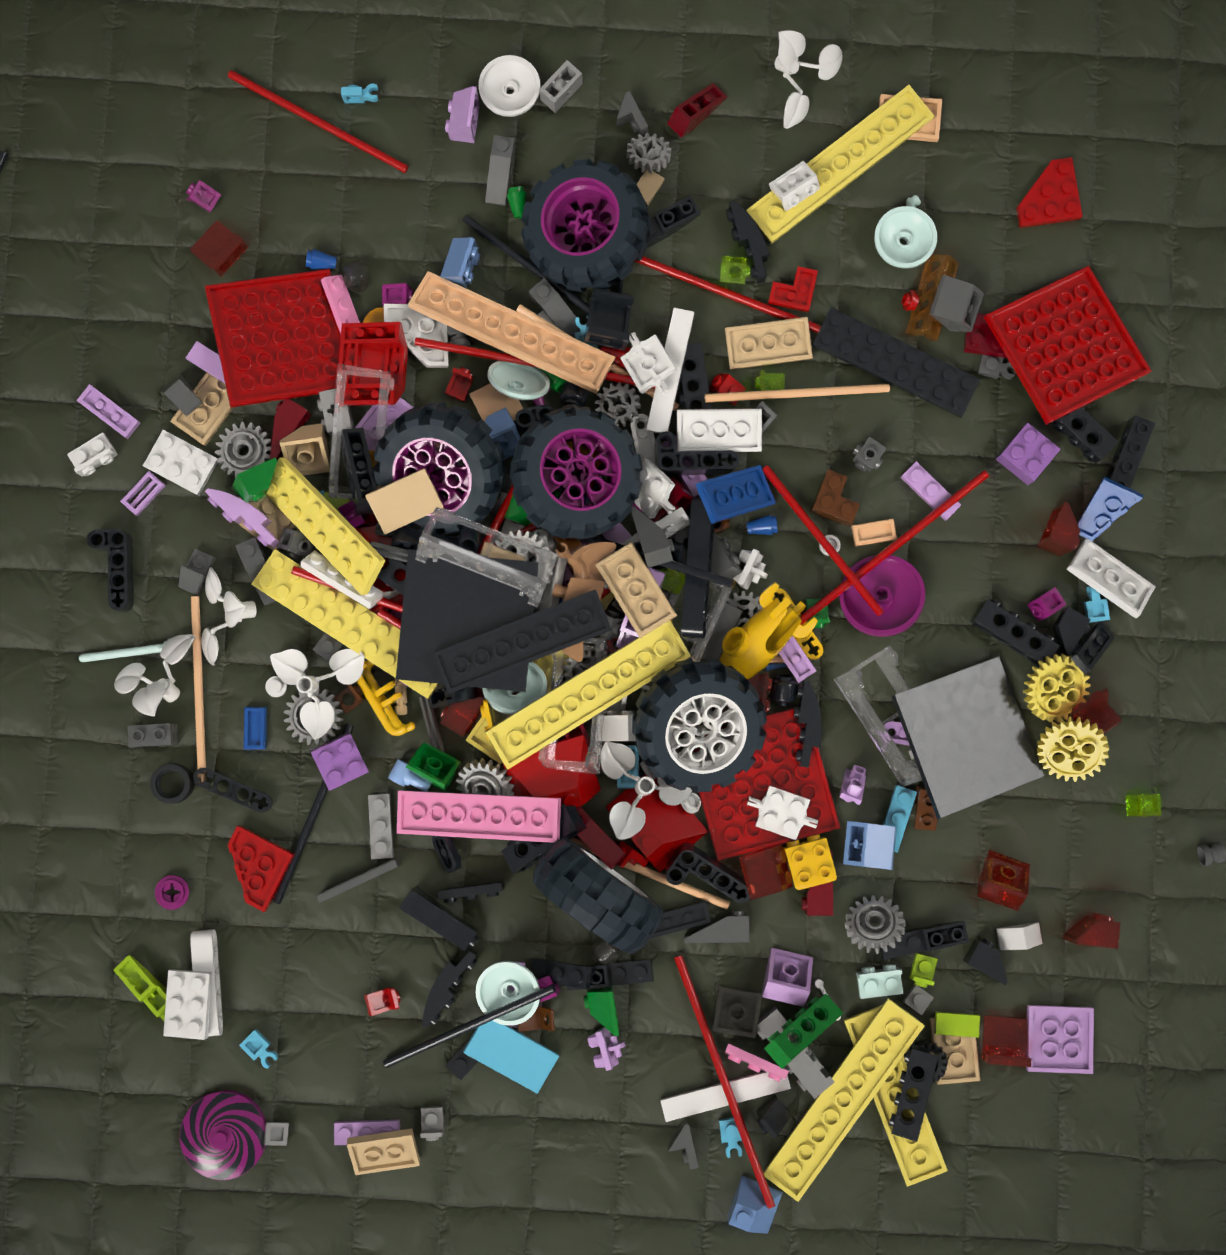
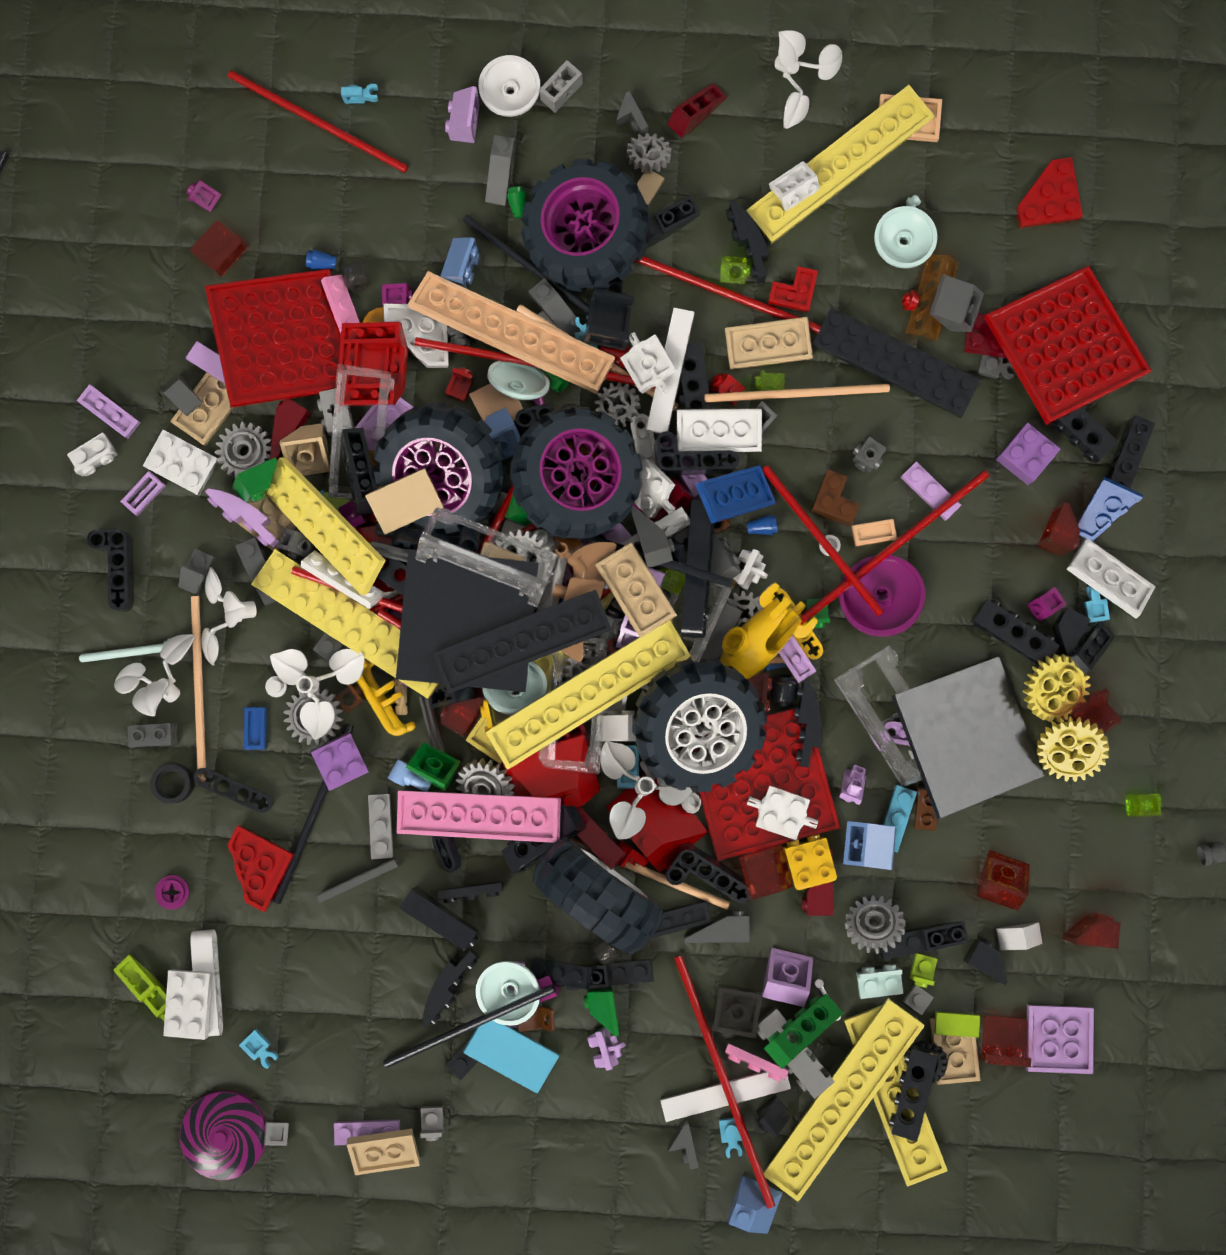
bracket [364,987,400,1016] -> none
black head [560,381,589,409] -> none

